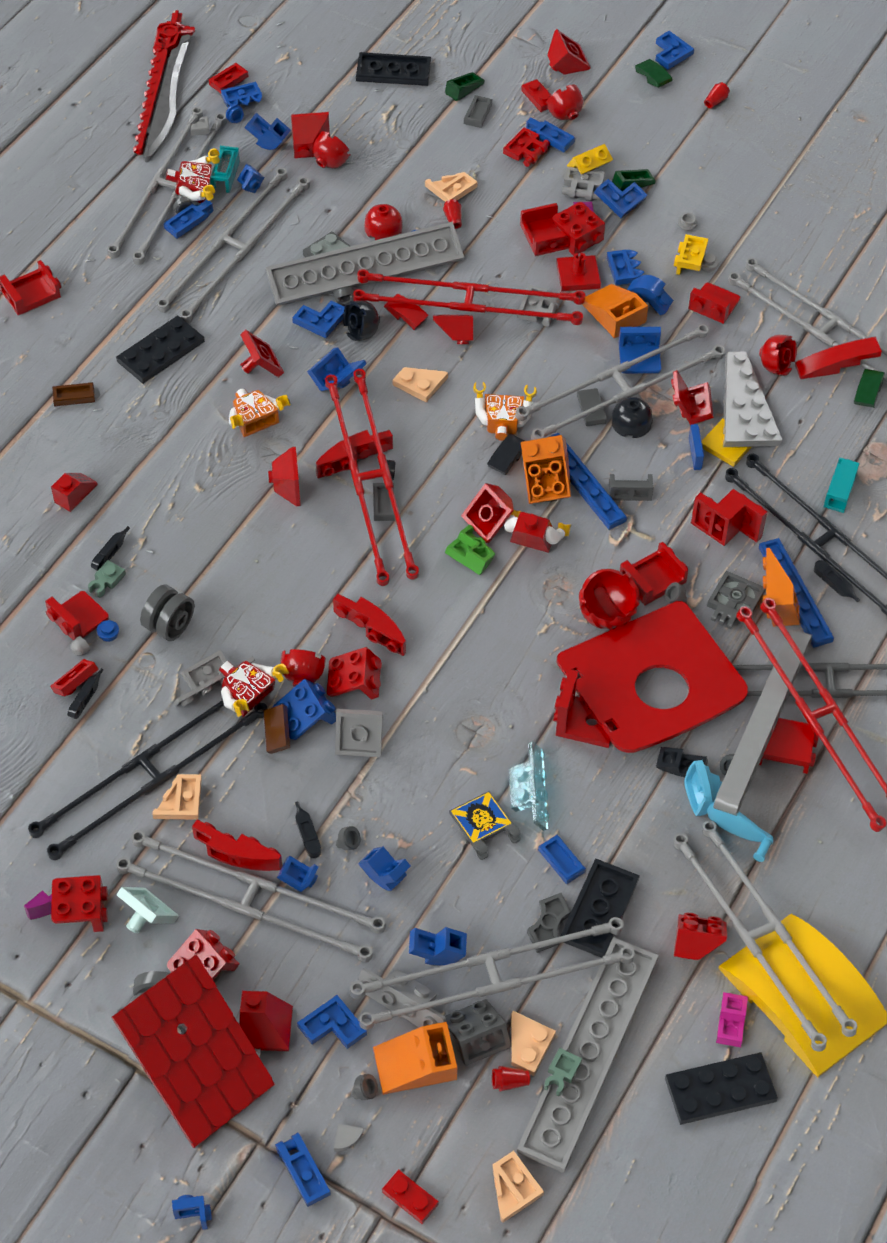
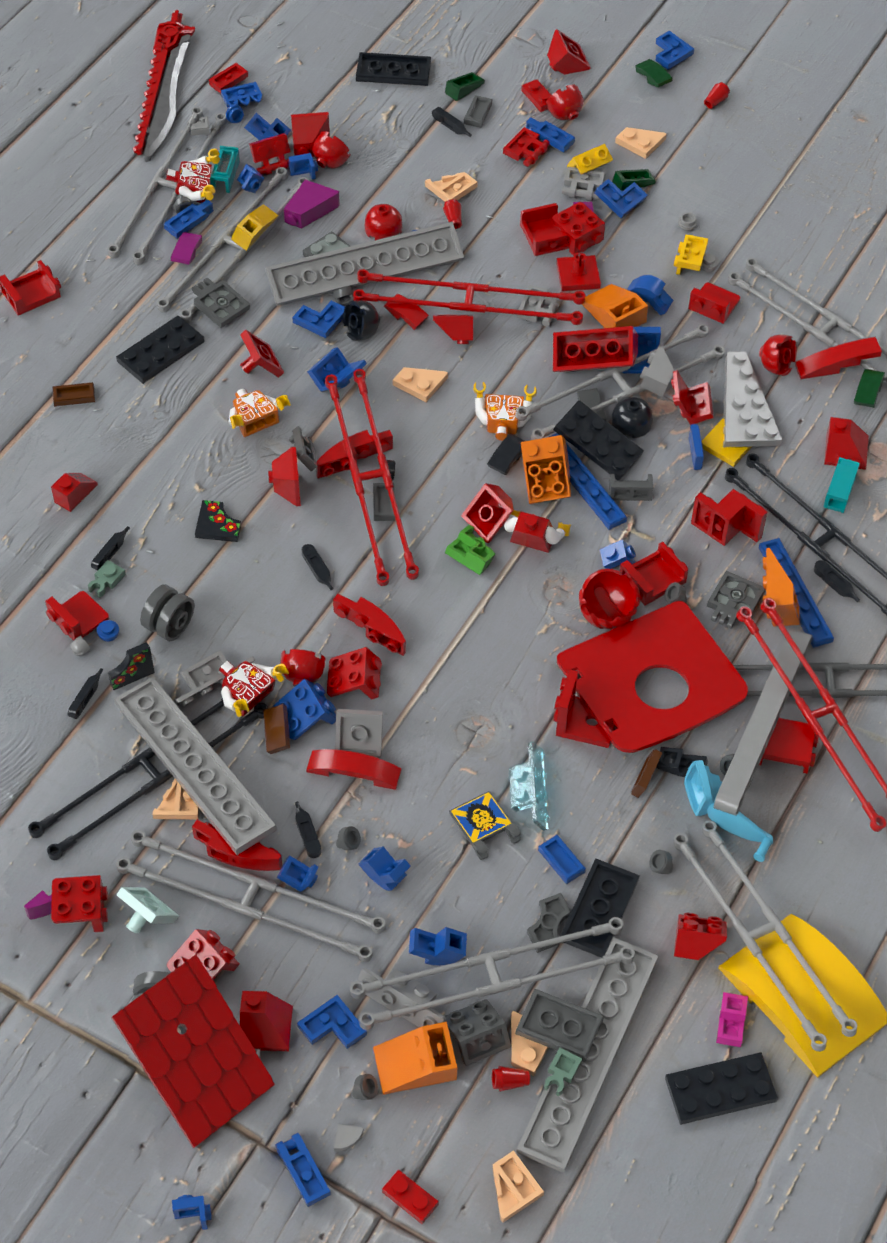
red plate [50,659,99,697] -> none
blue plate [606,250,644,285] -> none
none -> black tile [108,642,155,690]
none -> light grey plate [114,677,277,855]
none -> magenta slope [171,232,202,265]
none -> dark grey piece [192,278,250,328]
none -> black tile [195,500,241,542]
none -> yellow slope [231,204,279,251]
none -> red plate [249,133,291,175]
none -> magenta slope [284,179,340,229]
none -> blue bracket [289,153,318,180]
none -> dark grey hinge [289,426,317,471]
none -> black piece [301,544,334,591]
none -> red slope [306,749,401,790]
none -> black piece [432,107,472,137]
none -> dark grey tile [515,989,604,1062]
none -> red slope [553,326,638,372]
none -> black plate [553,400,644,480]
none -> bracket [600,539,636,569]
none -> light nougat wing [615,127,667,159]
none -> reddish brown tile [631,749,662,798]
none -> light grey slope [640,345,675,397]
none -> dark grey tile [649,849,673,874]
none -> red slope [824,417,869,470]

